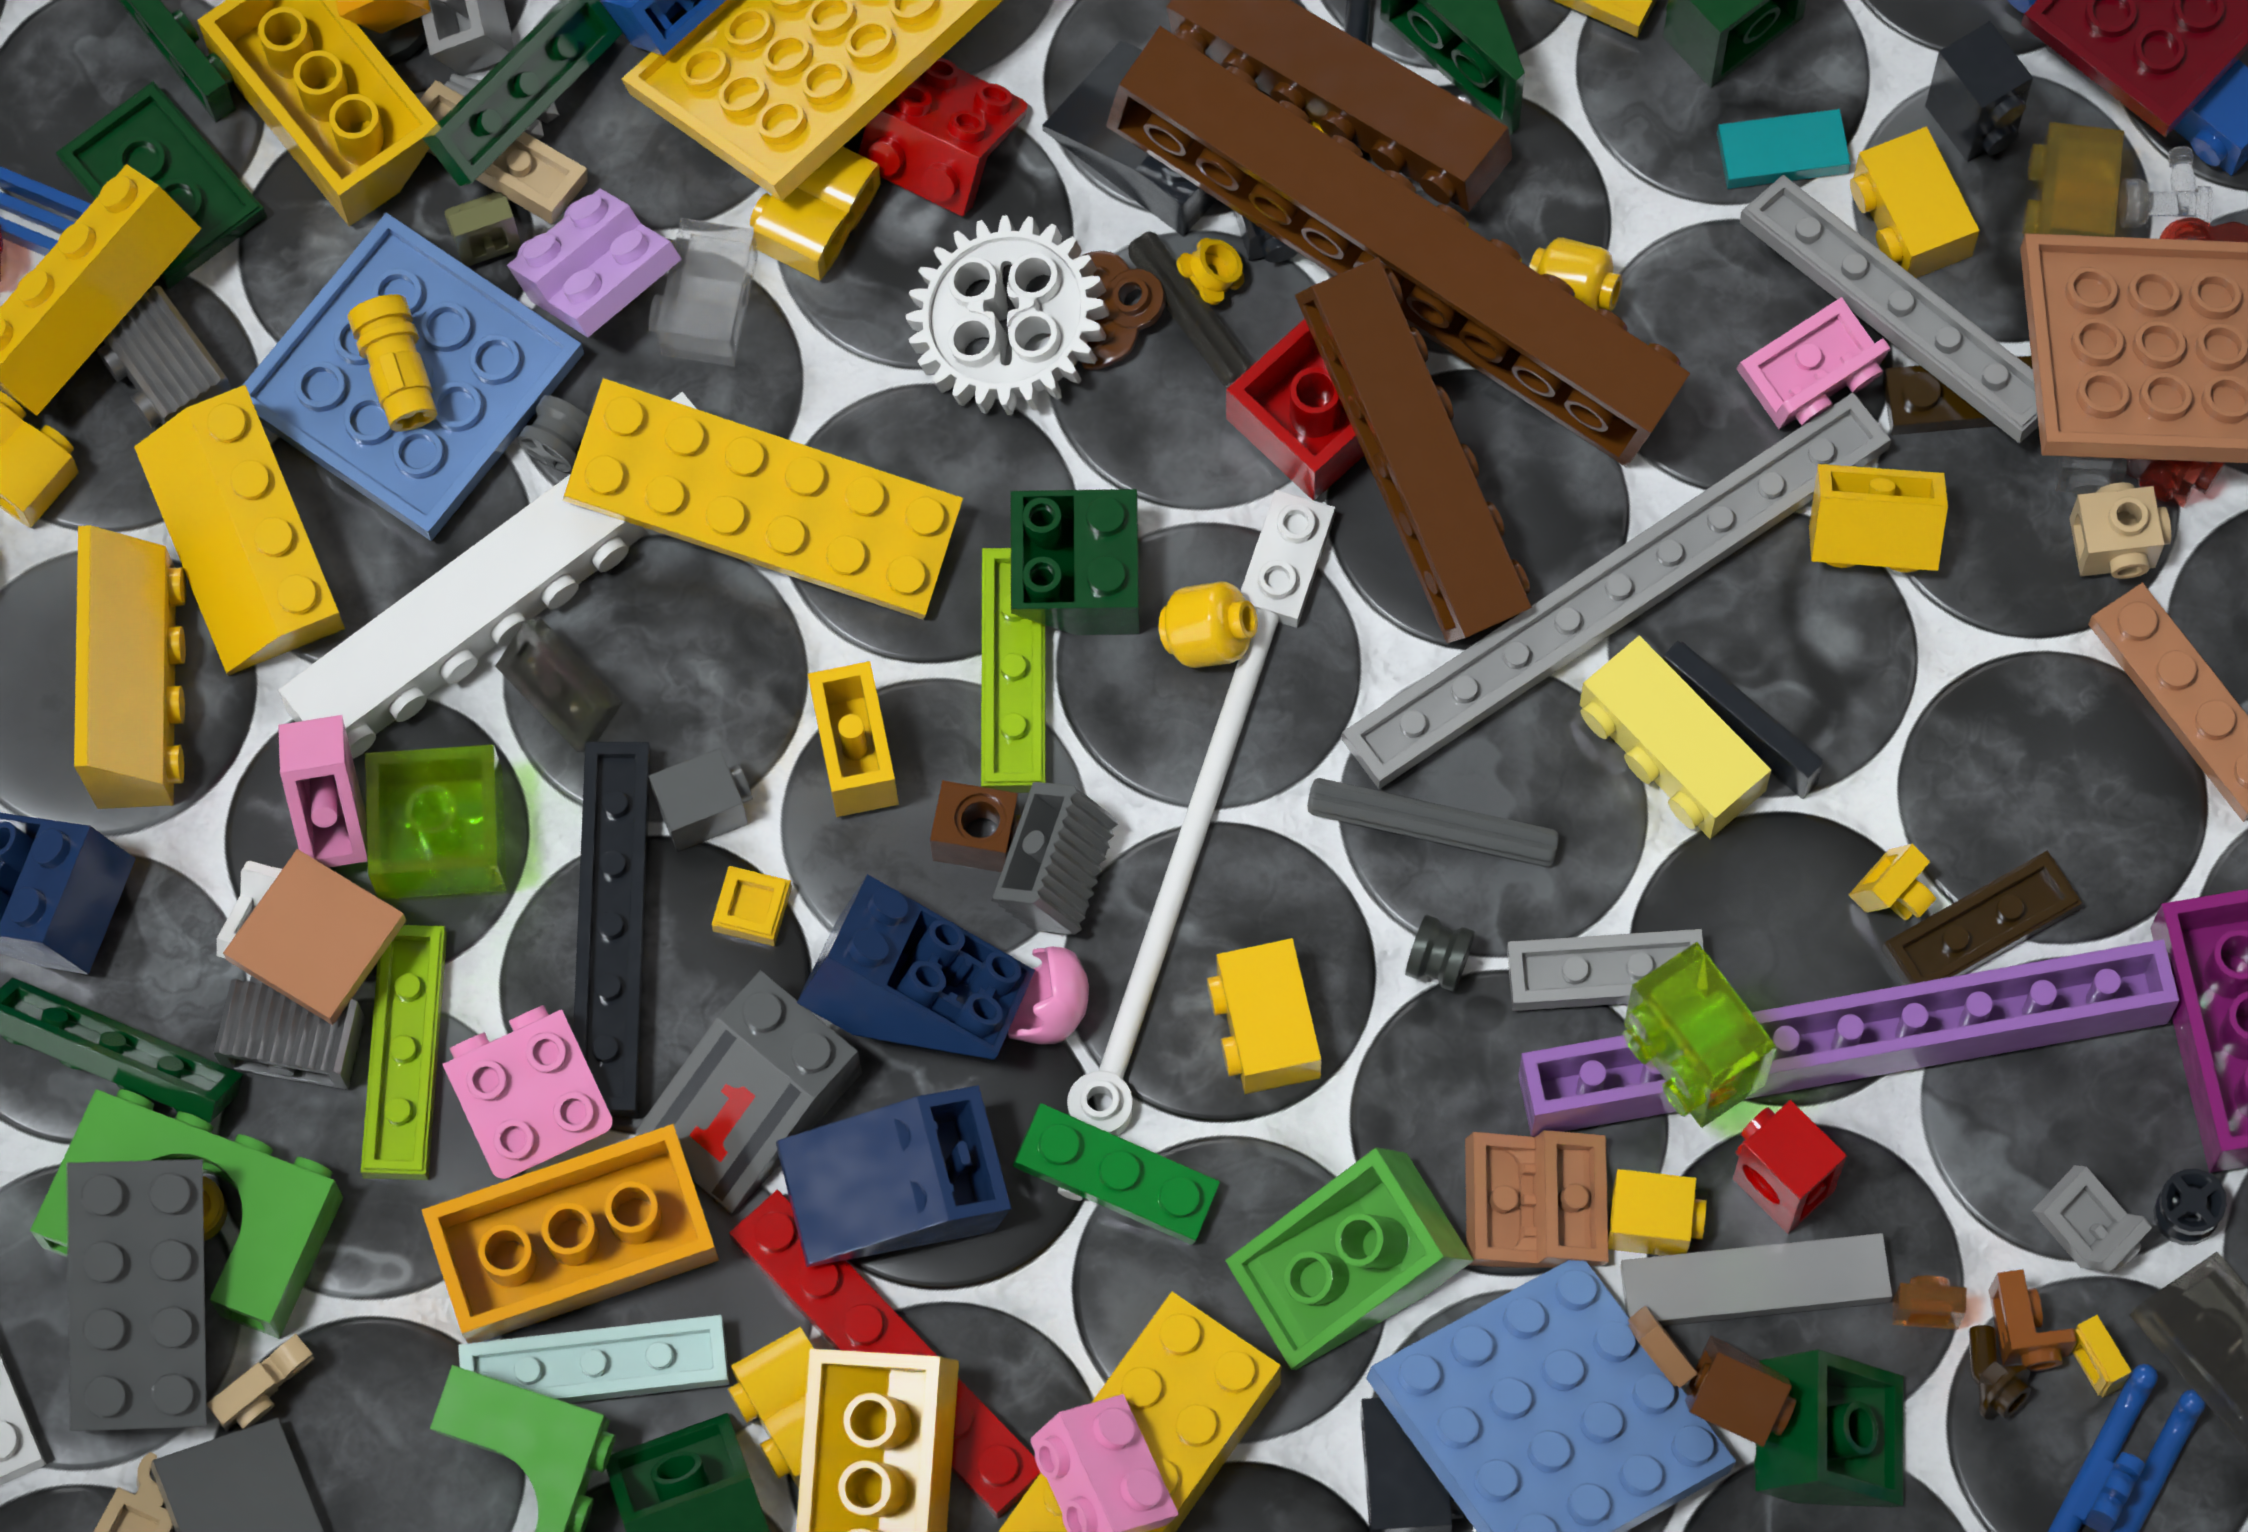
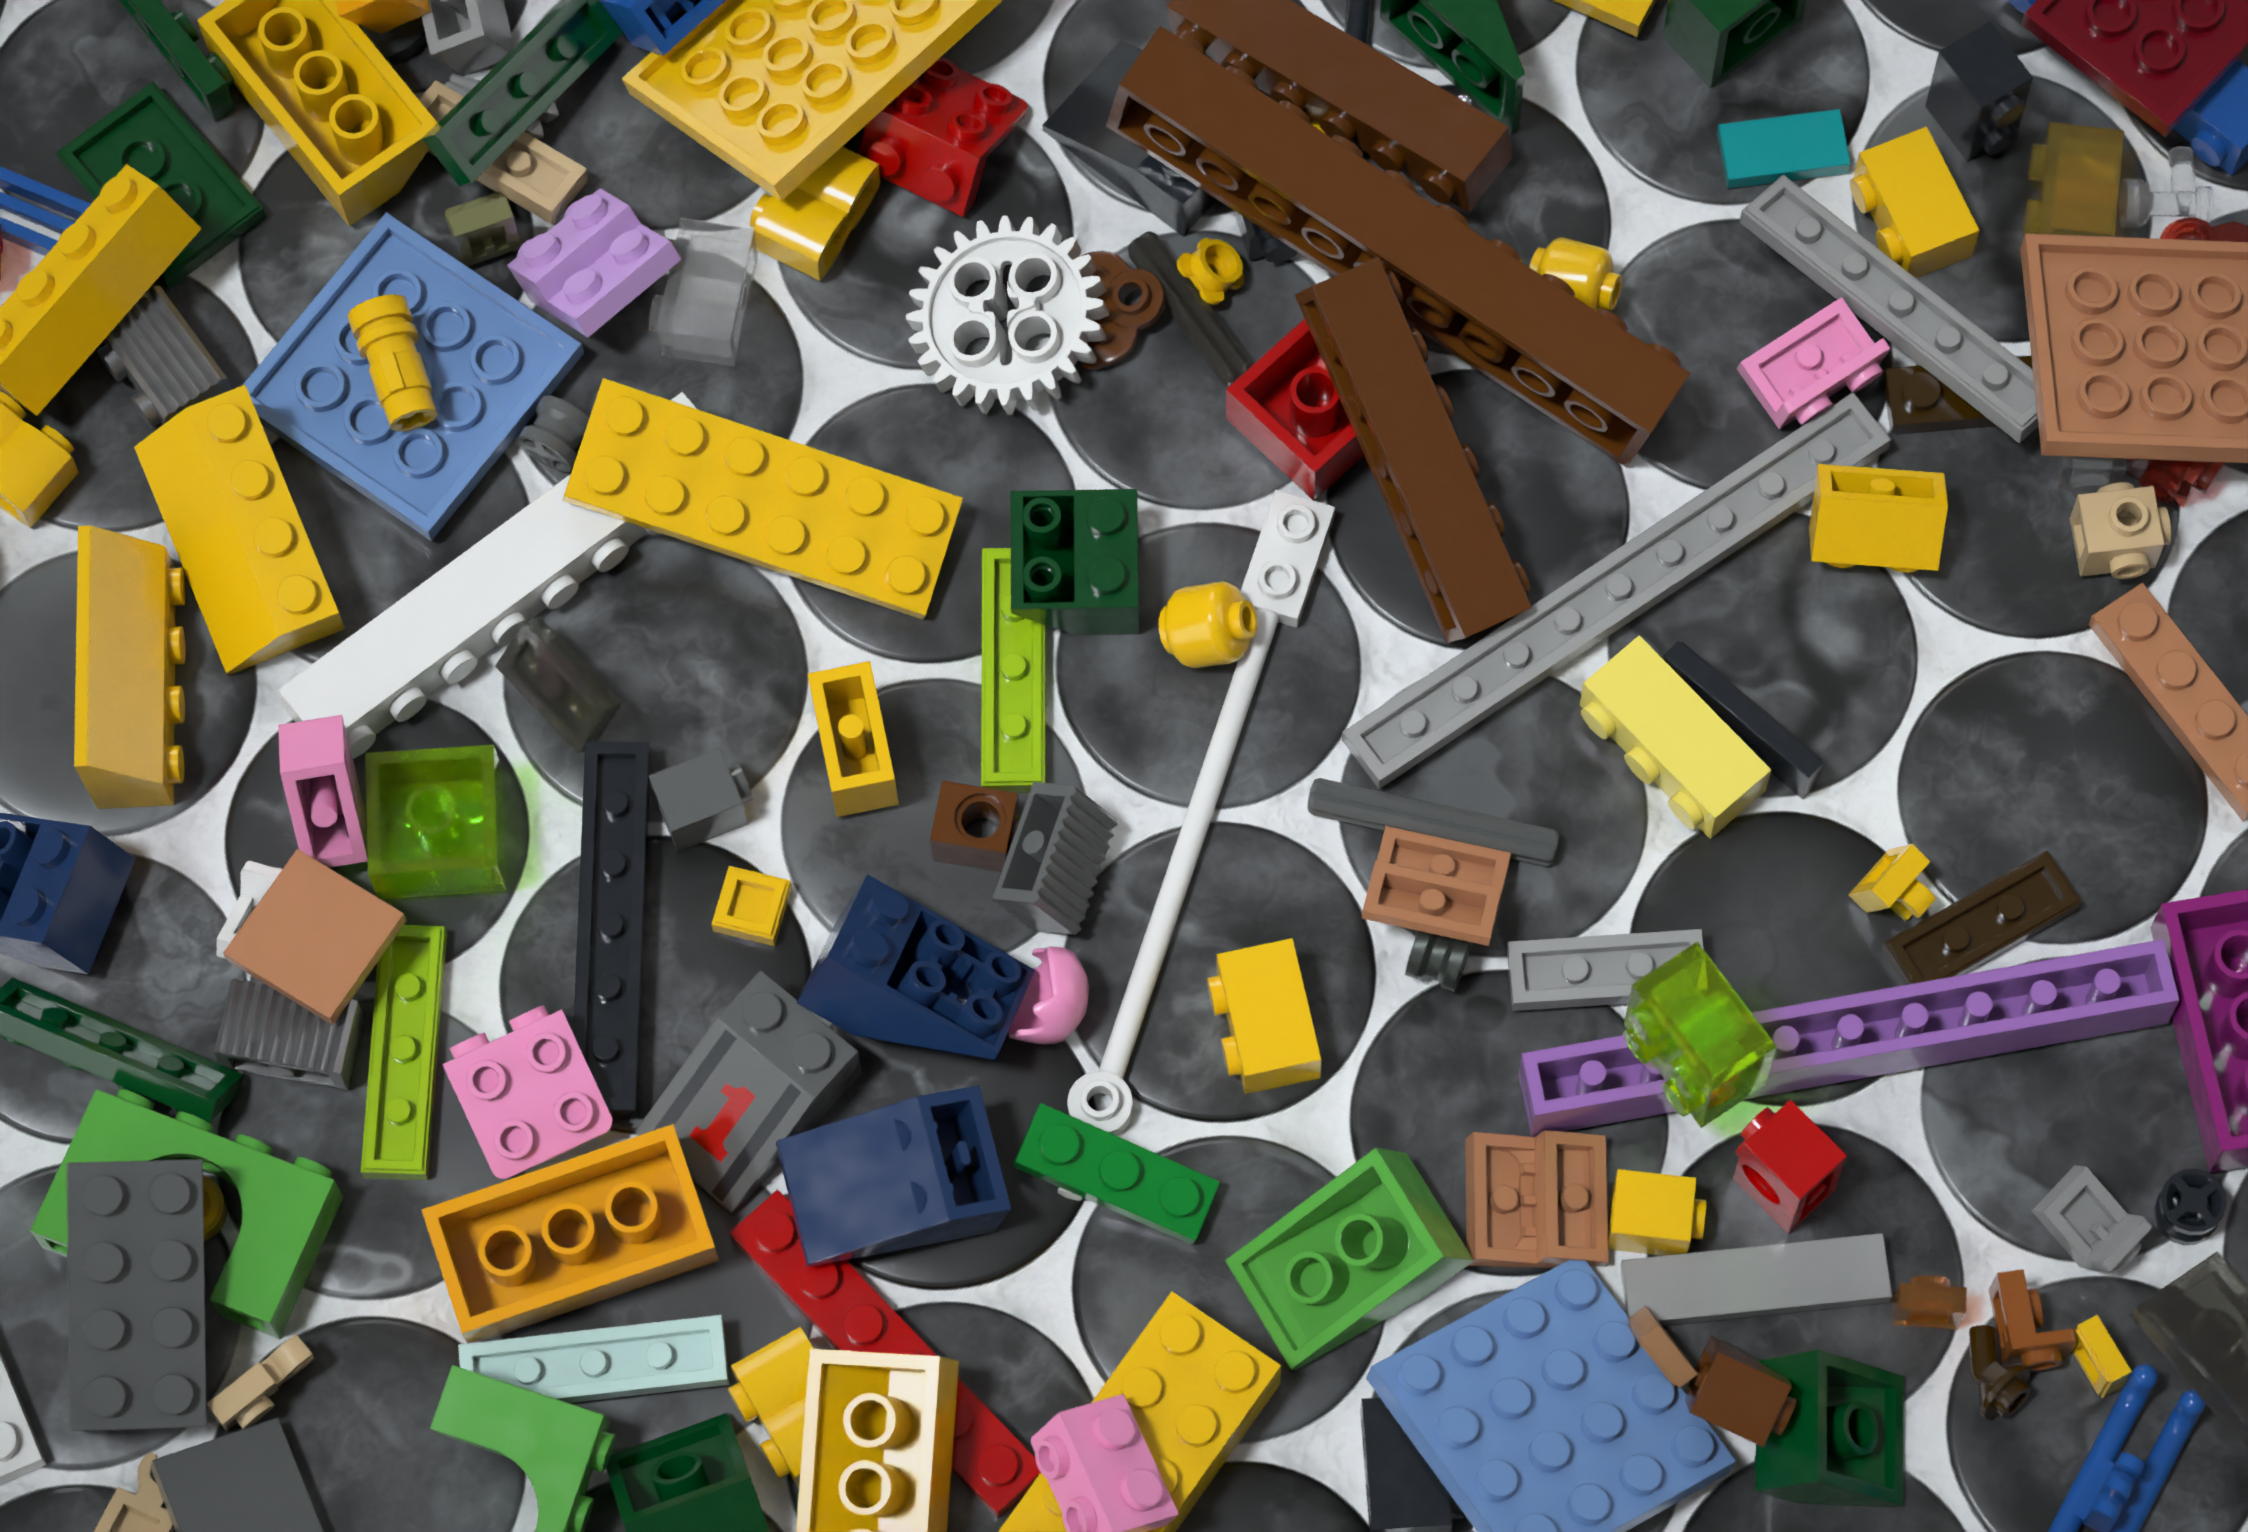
none -> nougat slope [1361,826,1511,946]

